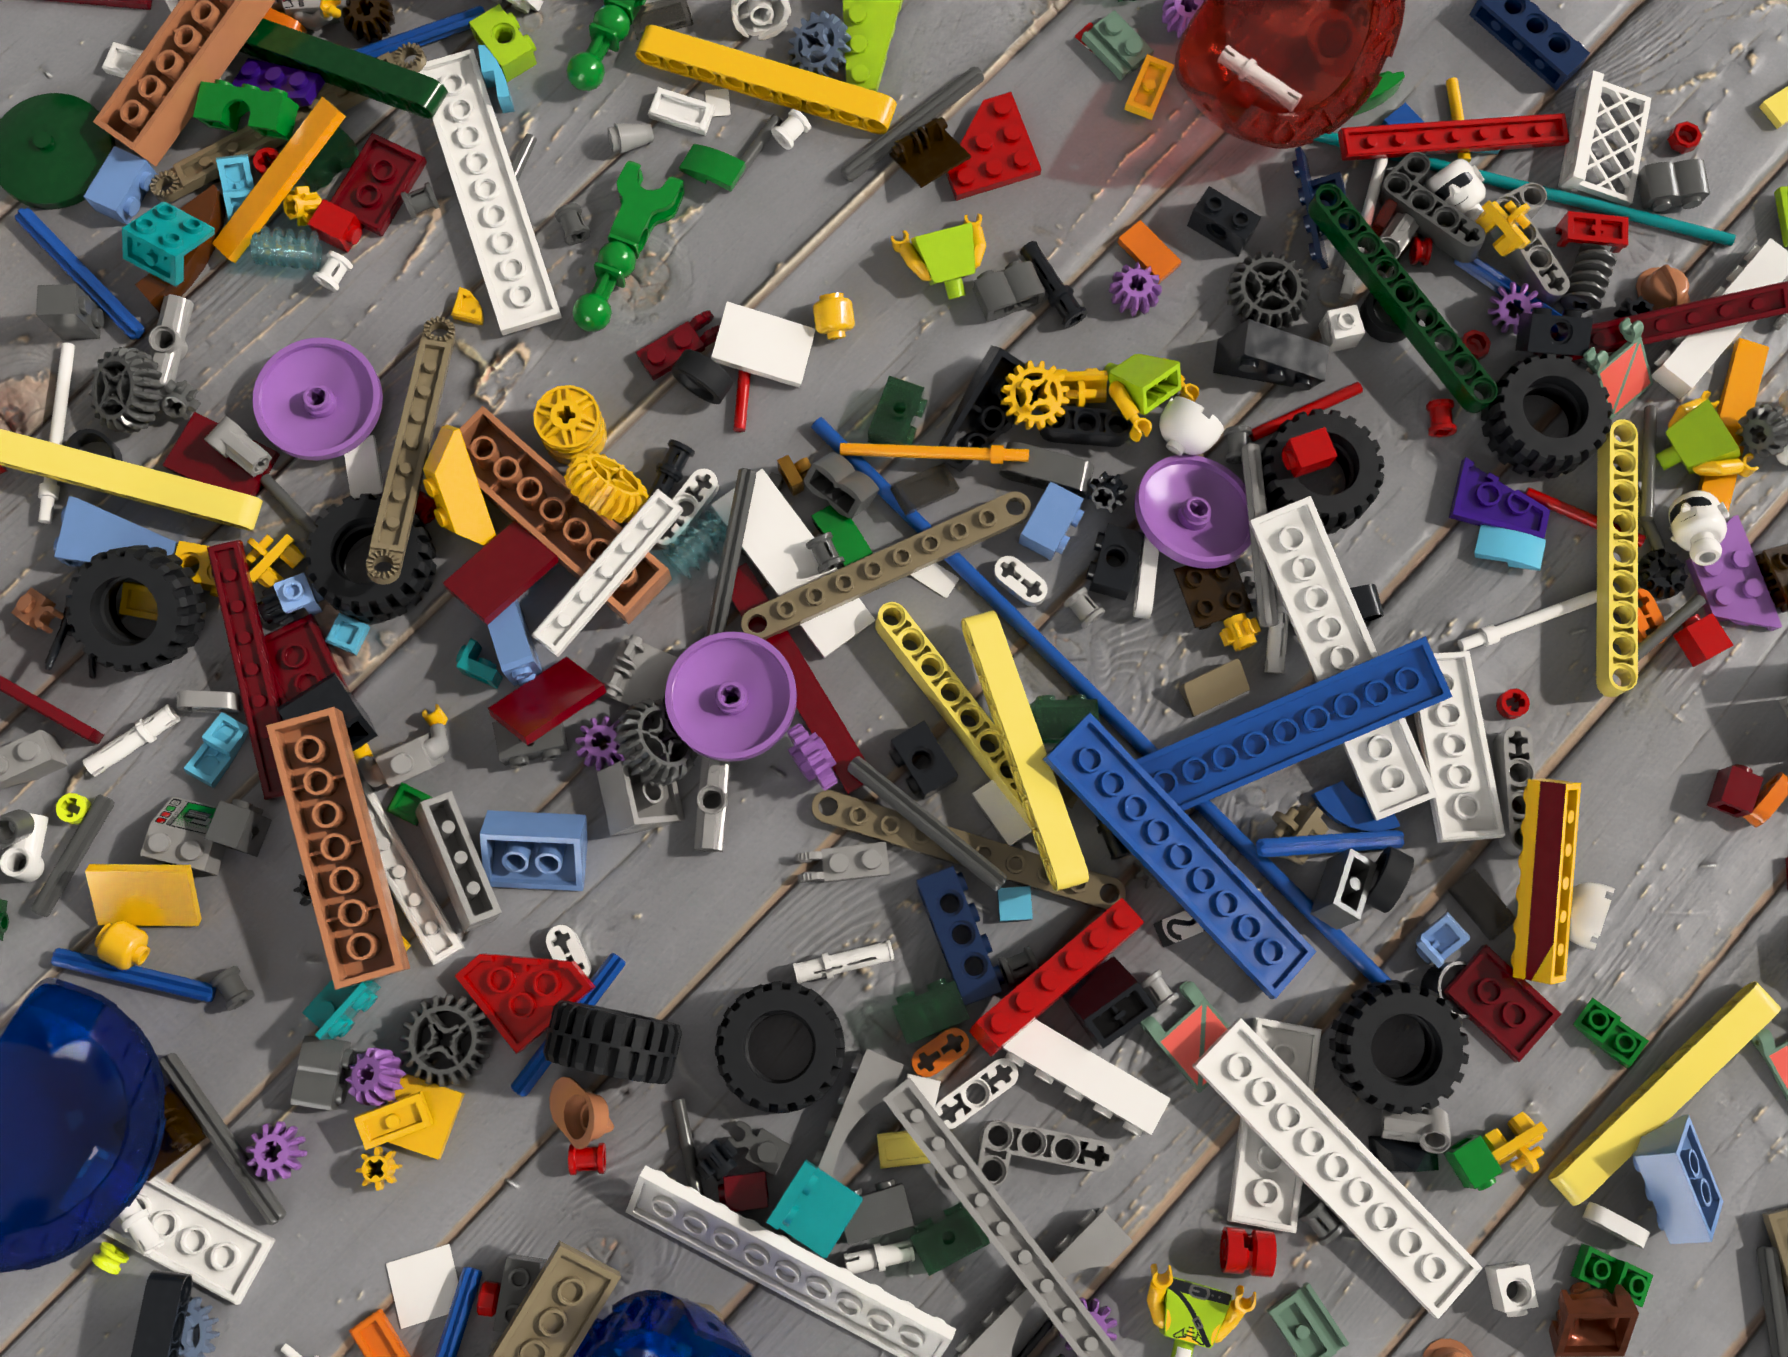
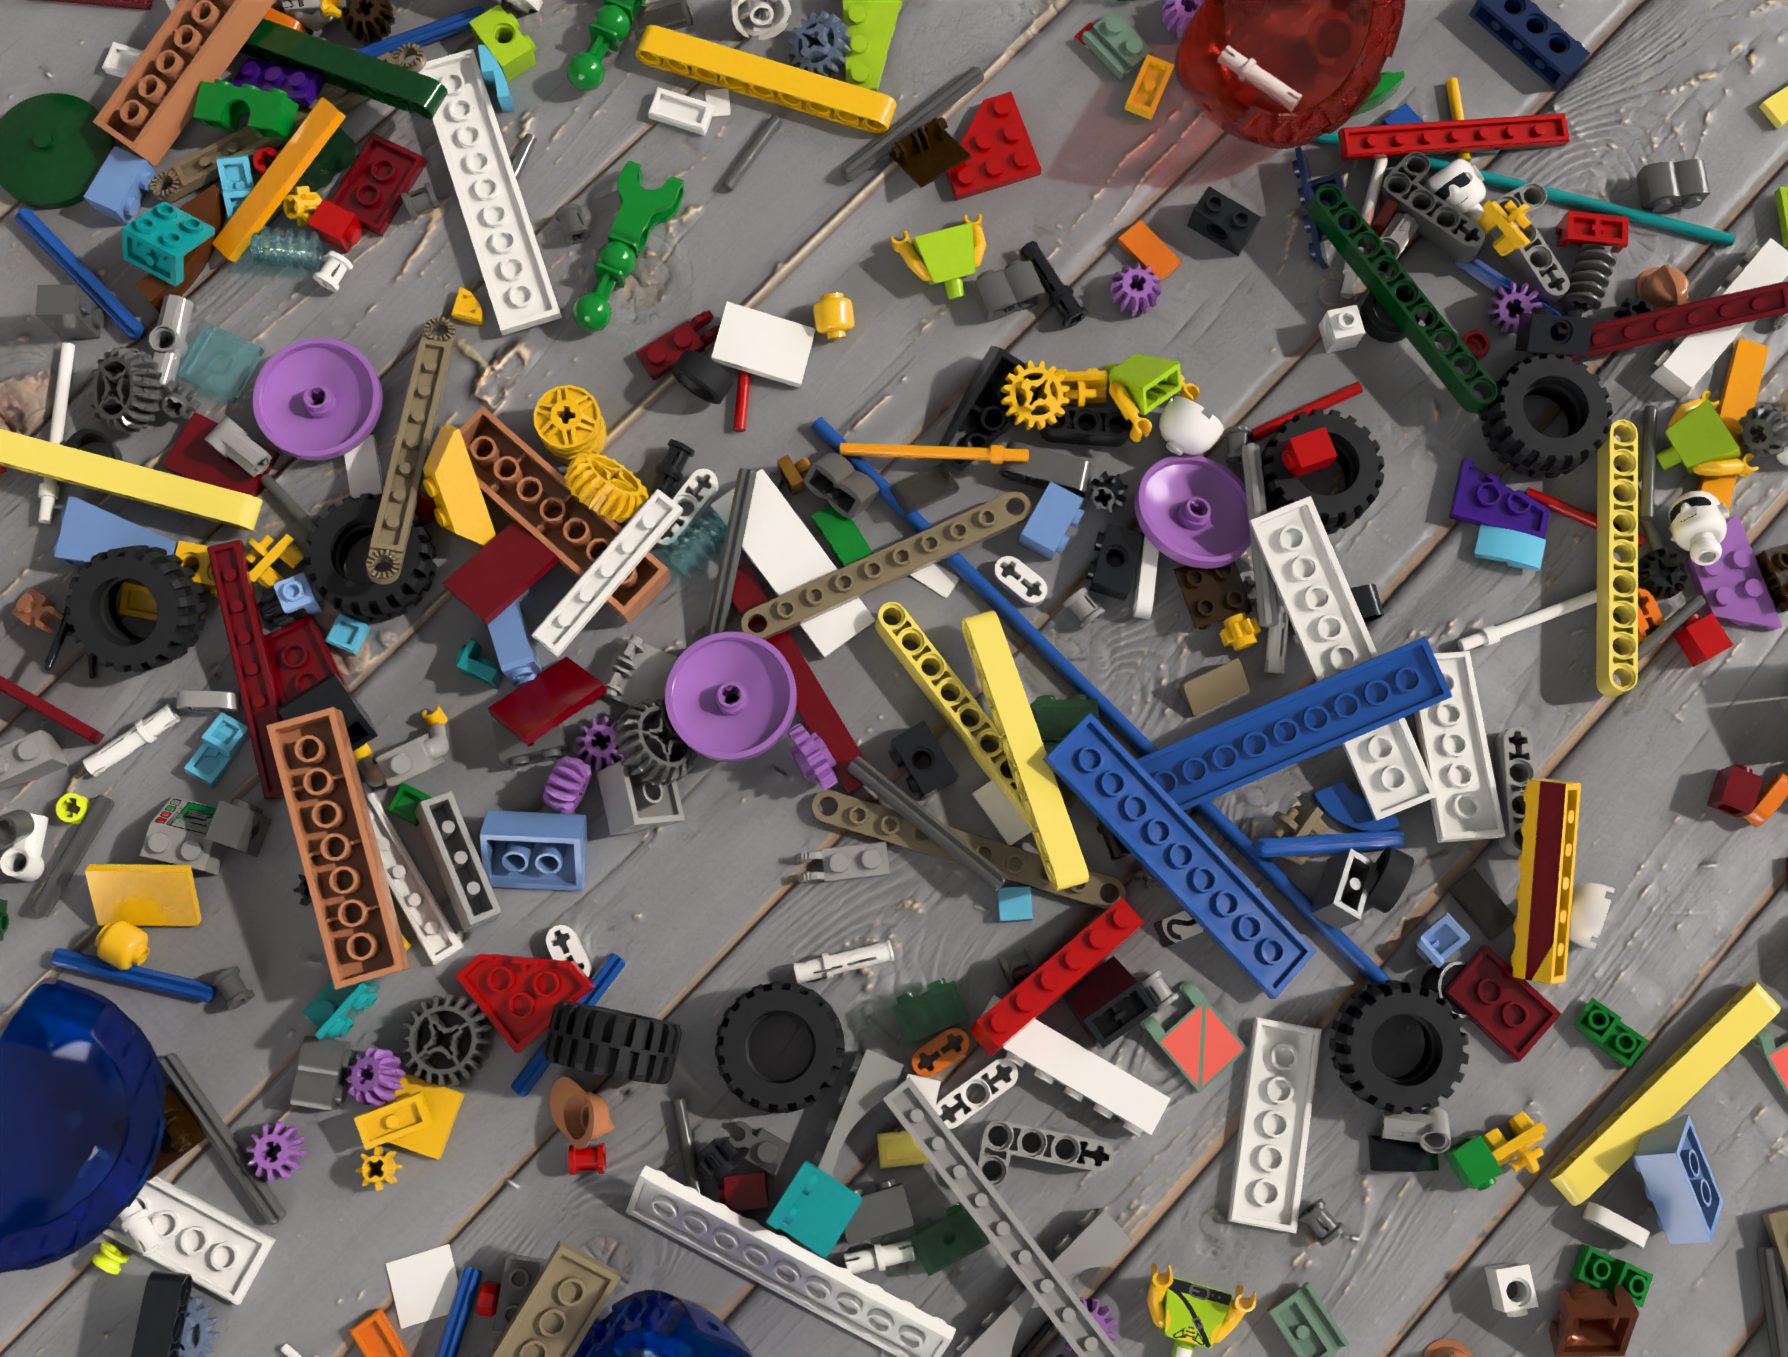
light grey cone [607,123,654,154] -> none
green slope [679,144,746,192] -> none
light grey piece [694,756,730,852] -> none
white bush [771,109,811,150] -> none
dark grey bush [806,532,845,573] -> none
clear green brick [868,376,928,445] -> none
dark blue brick [915,866,1005,1007] -> none
white plate [1192,1018,1483,1319] -> none
black wedge [1213,319,1330,390] -> none
red wheel [1219,1227,1277,1278] -> none
dark grey gear [1226,251,1310,329] -> none
red bush [1409,237,1432,266] -> none
red bush [1426,399,1457,438] -> none
red bush [1496,688,1530,720] -> none
white fence [1557,70,1651,207] -> none
flag [1583,317,1653,420] -> none
red tile [1667,121,1702,154] -> none
none -> clear light blue tile [176,322,264,404]
none -> medium lavender gear [543,755,592,814]

